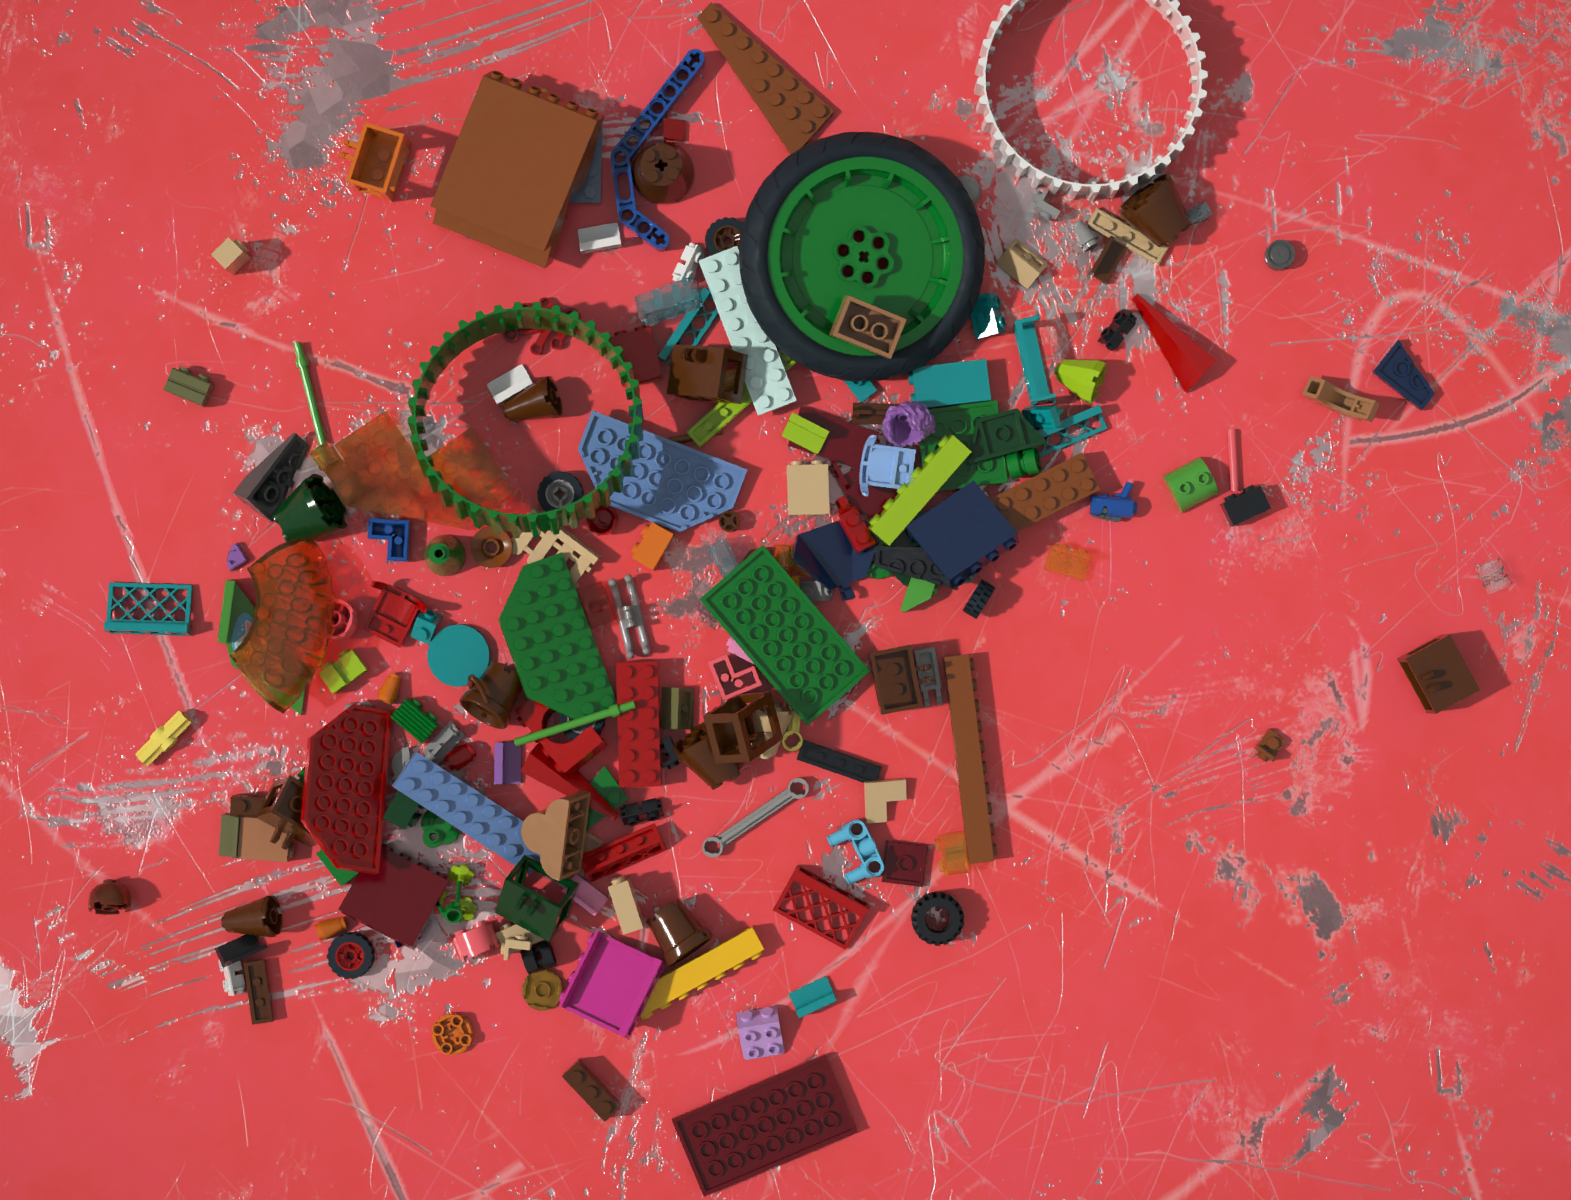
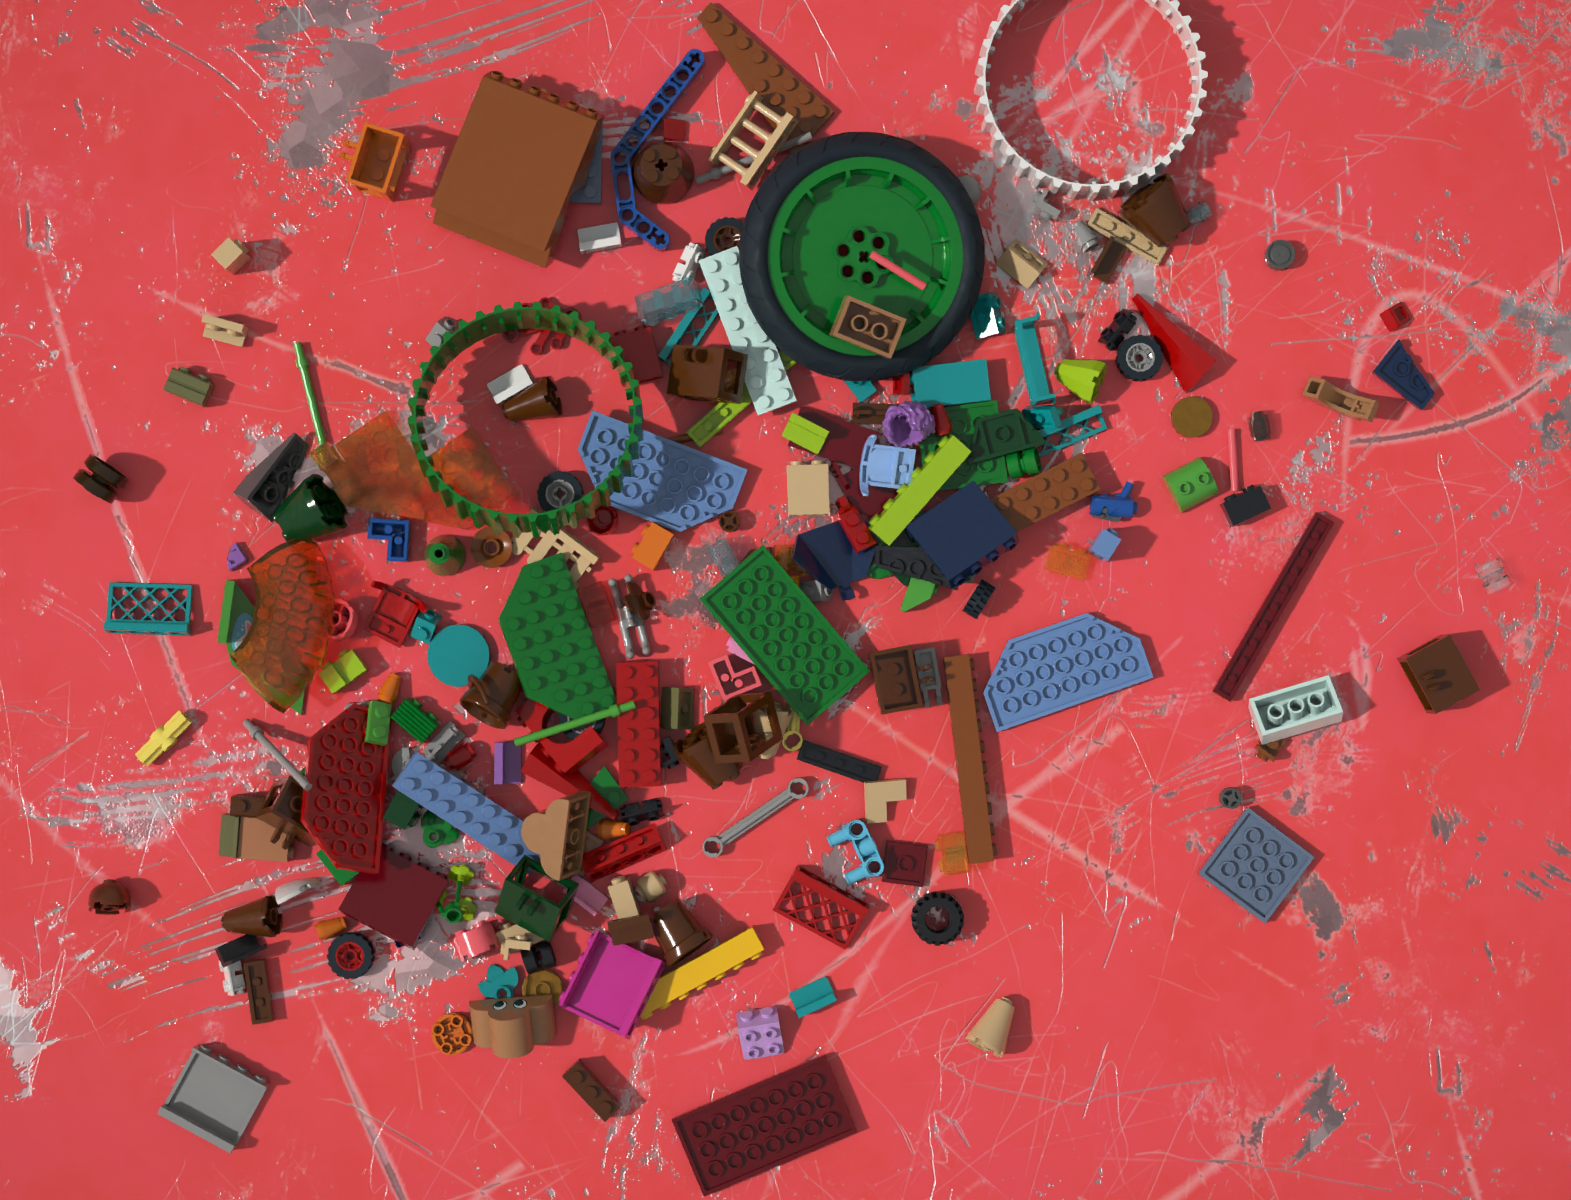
none -> dark brown wheel [73,454,128,504]
none -> light grey panel [157,1044,270,1153]
none -> tan bracket [202,314,248,347]
none -> light grey bar [243,719,312,791]
none -> white brick [275,878,322,905]
none -> bright green plate [365,700,392,746]
none -> light grey bracket [425,316,459,347]
none -> medium nougat brick [469,994,557,1058]
none -> teal plate [478,964,519,999]
none -> orange cone [597,819,630,839]
none -> reddish brown panel [607,913,654,946]
none -> reddish brown plate [624,582,656,620]
none -> tan head [635,871,667,902]
none -> light grey bar [695,132,813,185]
none -> tan fence [708,90,799,190]
none -> coral bar [869,250,927,290]
none -> red tile [893,373,910,395]
none -> red cone [931,403,953,435]
none -> tan cone [965,997,1015,1058]
none -> medium blue plate [983,613,1154,732]
none -> medium blue brick [1086,528,1122,562]
none -> black wheel [1116,335,1163,382]
none -> pearl gold tile [1171,396,1213,438]
none -> sand blue plate [1198,807,1314,923]
none -> dark red plate [1212,512,1334,702]
none -> dark grey wheel [1219,787,1242,809]
none -> clear smoke brick [1247,410,1271,442]
none -> light aqua brick [1248,675,1343,745]
none -> red slope [1380,302,1412,331]

